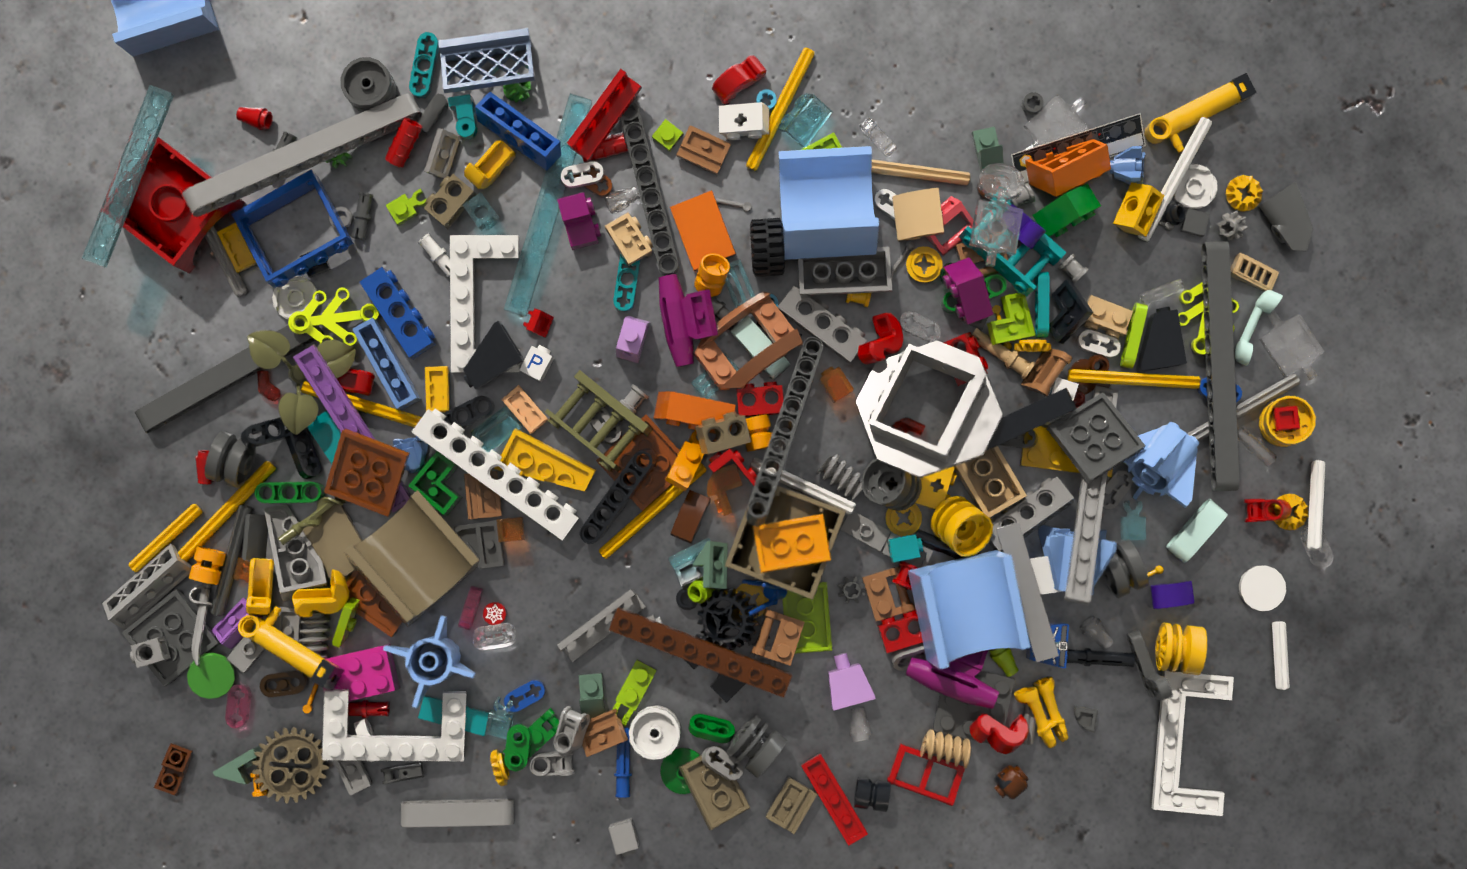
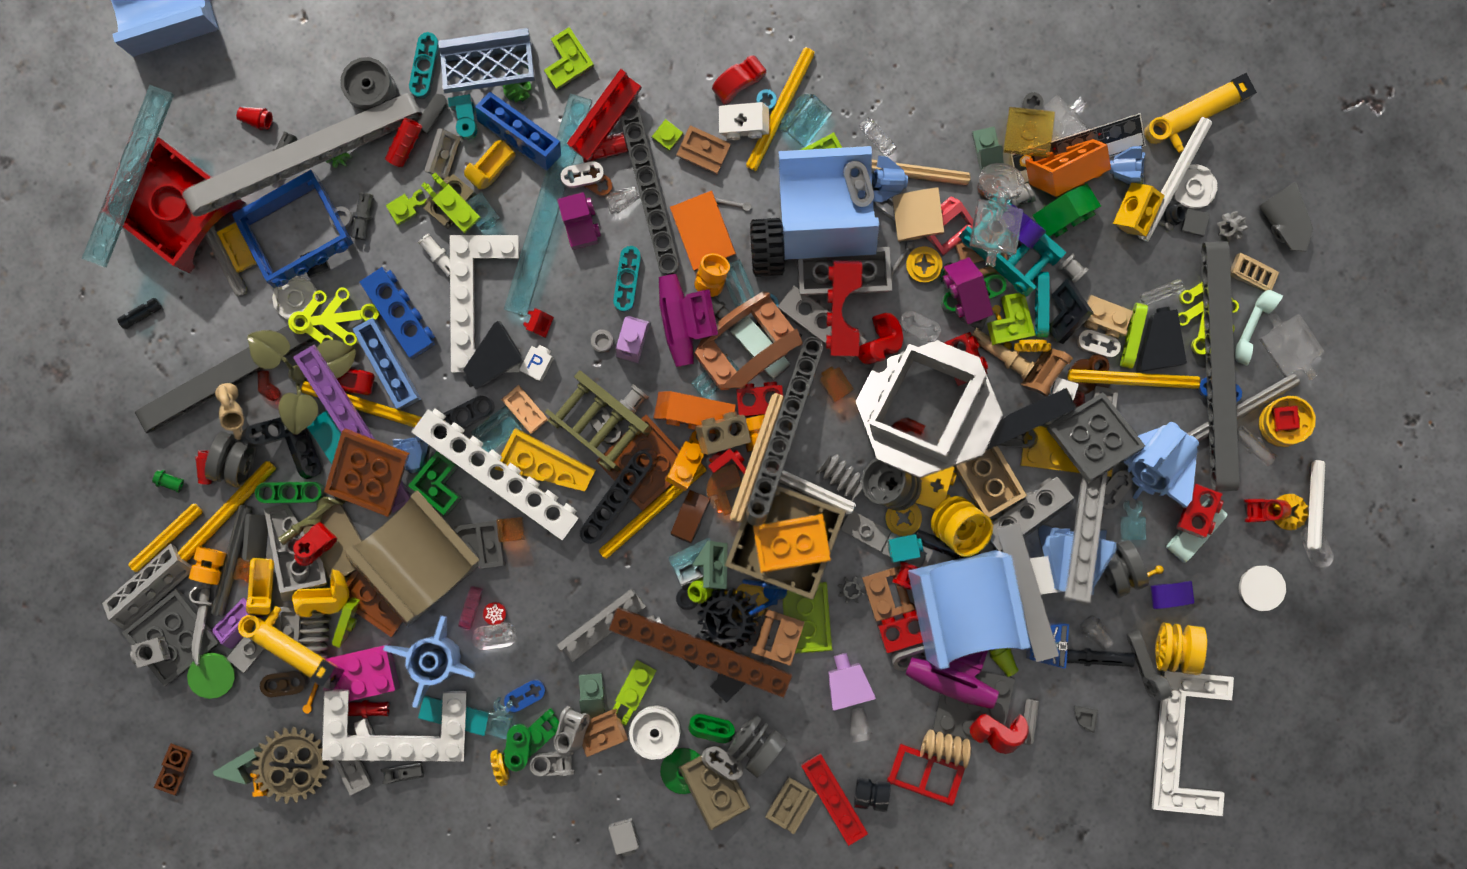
clear pink beam [225,684,251,728] -> none
light grey beam [401,799,514,827] -> none
yellow plate [425,366,450,412] -> none
medium nougat plate [464,471,502,520] -> none
tan bracket [605,212,653,266] -> none
blue axle [614,727,632,798] -> none
yellow bush [845,293,872,308] -> none
reddish brown head [994,765,1029,800] -> none
yellow piece [1014,676,1068,748] -> none
yellow gear [1226,175,1263,211] -> none
white axle [1272,621,1290,690] -> none
none -> black axle [117,298,162,329]
none -> green pin [152,470,184,493]
none -> tan piece [215,383,244,440]
none -> red piece [293,522,338,566]
none -> lime hinge [421,172,481,234]
none -> lime plate [544,27,594,90]
none -> light grey tile [591,329,614,353]
none -> tan axle [730,393,784,523]
none -> red arch [826,260,862,356]
none -> light grey plate [843,161,874,207]
none -> medium blue brick [872,155,908,202]
none -> clear yellow plate [1003,107,1055,157]
none -> red brick [1176,484,1224,539]

